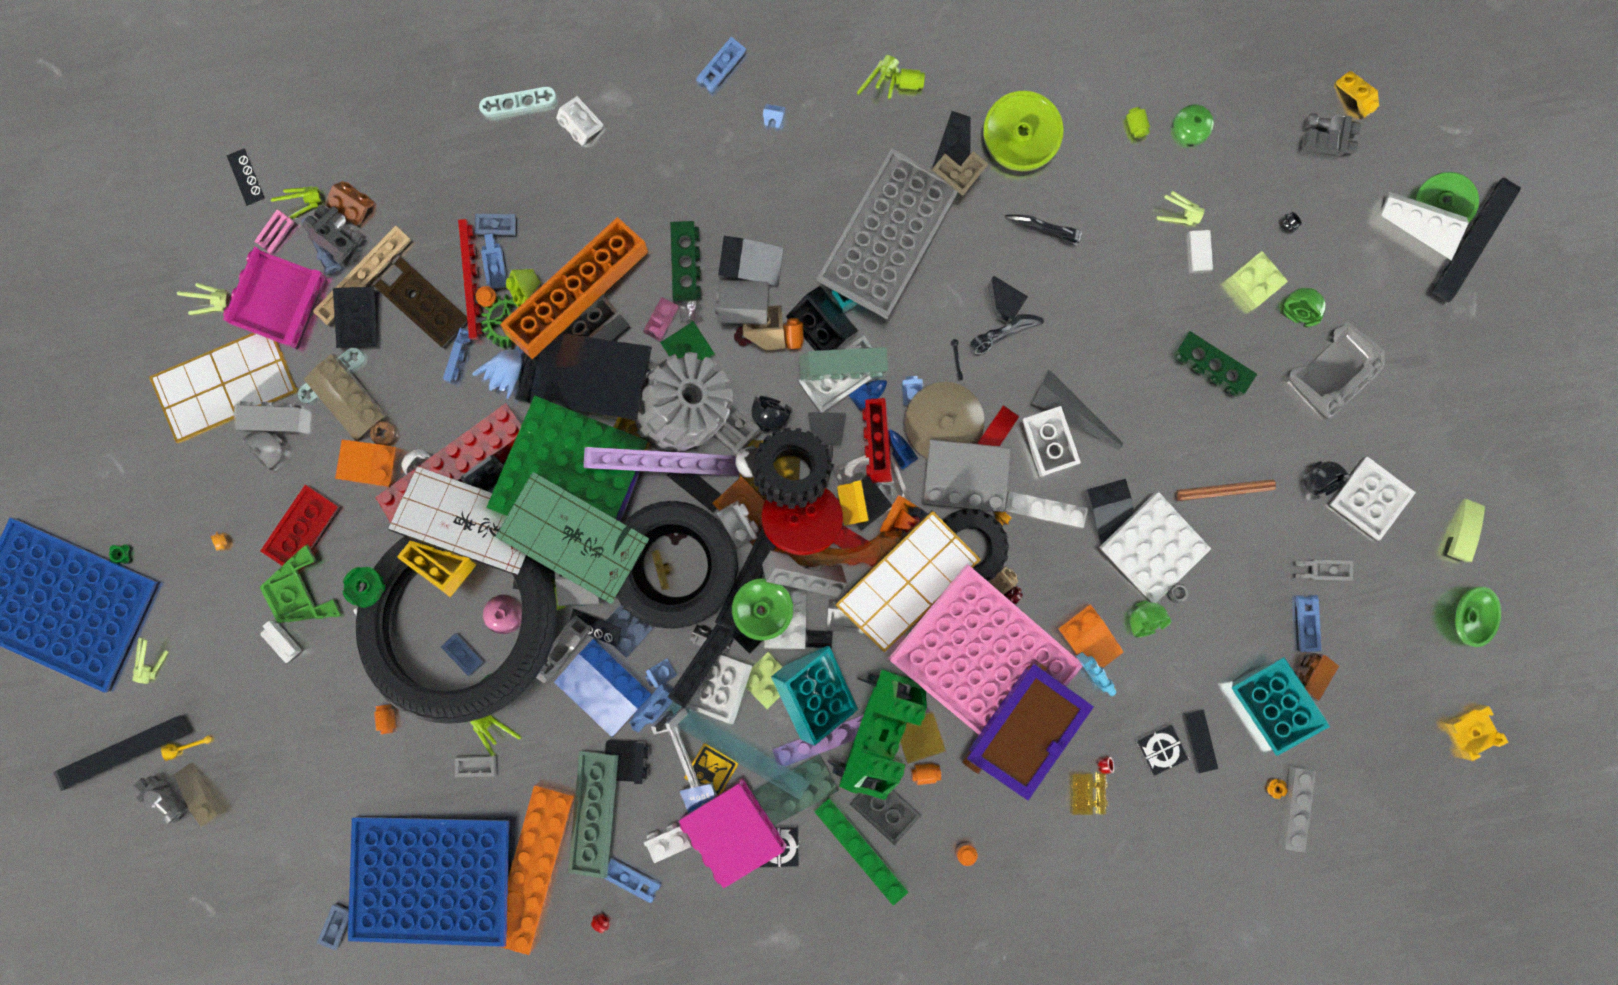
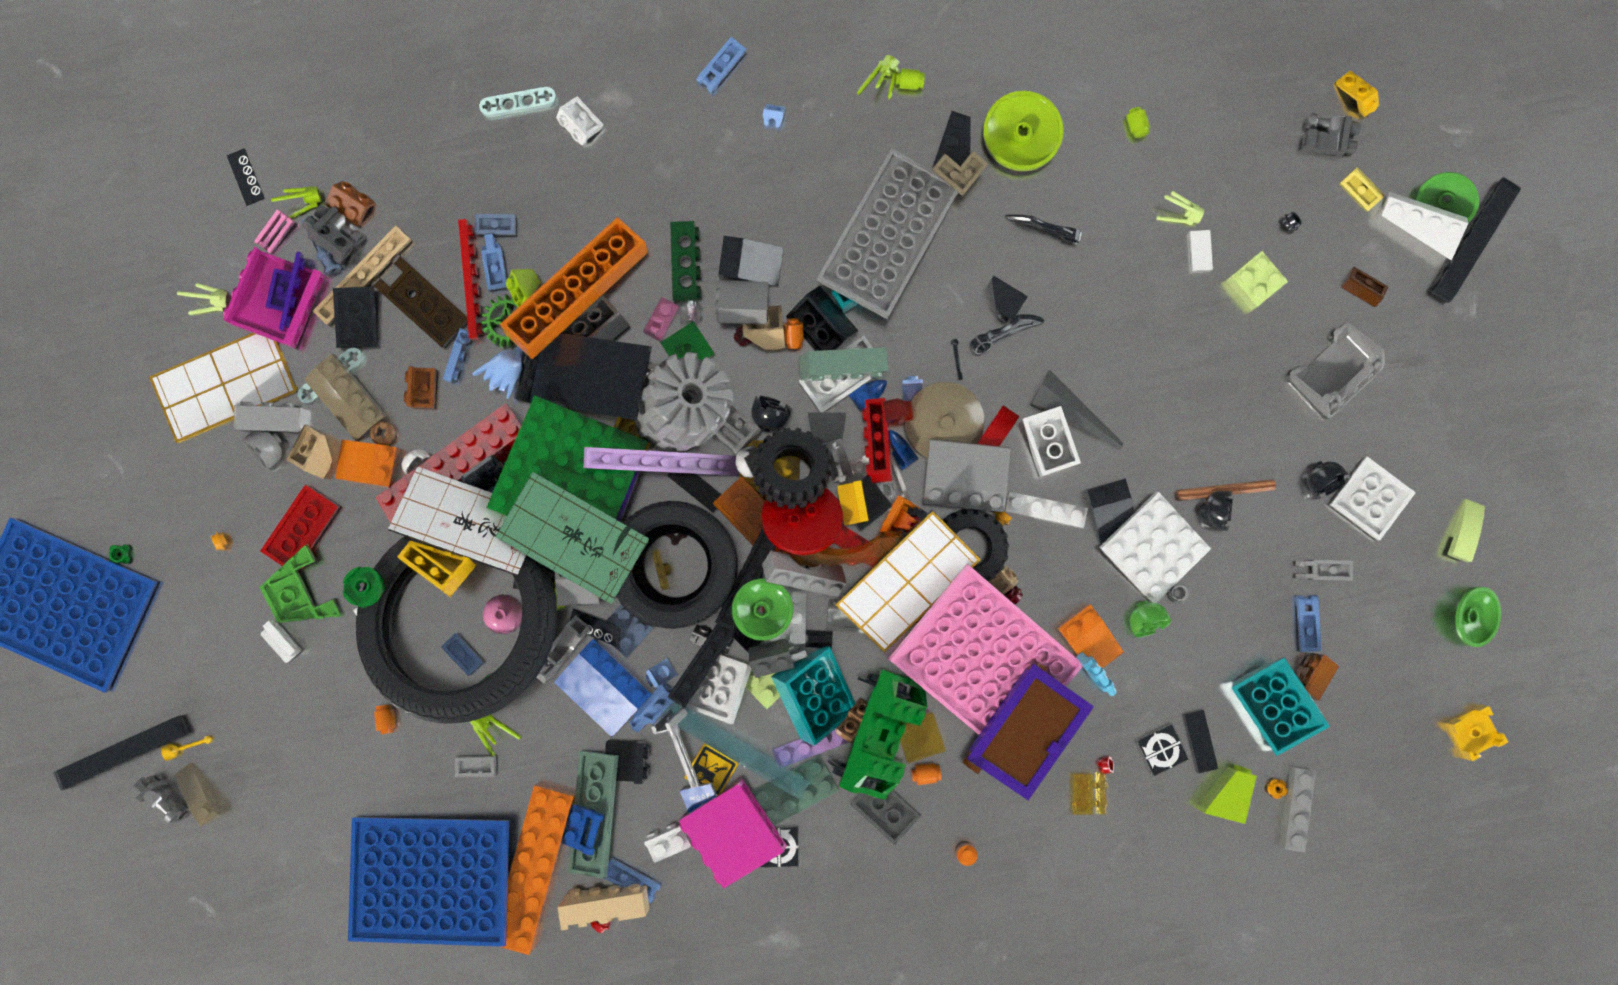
yellowish green plant [132,637,168,684] -> none
sand blue plate [317,903,349,950] -> none
orange brick [476,286,498,308] -> none
white bracket [717,500,760,548] -> none
green arch [814,796,909,906] -> none
bright green cylinder [1173,104,1214,145] -> none
dark green brick [1173,331,1257,396] -> none
bright green cylinder [1284,288,1326,326] -> none
none -> dark purple bracket [265,251,306,332]
none -> tan slope [287,424,332,479]
none -> dark orange bracket [404,366,437,409]
none -> tan wedge [557,884,650,931]
none -> blue plate [561,804,604,855]
none -> dark grey hinge [749,639,808,678]
none -> light grey hinge [822,438,853,482]
none -> medium nougat slope [836,698,868,744]
none -> clear red brick [883,398,914,425]
none -> lime slope [1197,765,1257,824]
none -> black cylinder [1201,491,1233,531]
none -> light yellow slope [1341,167,1385,211]
none -> reddish brown slope [1342,267,1388,307]

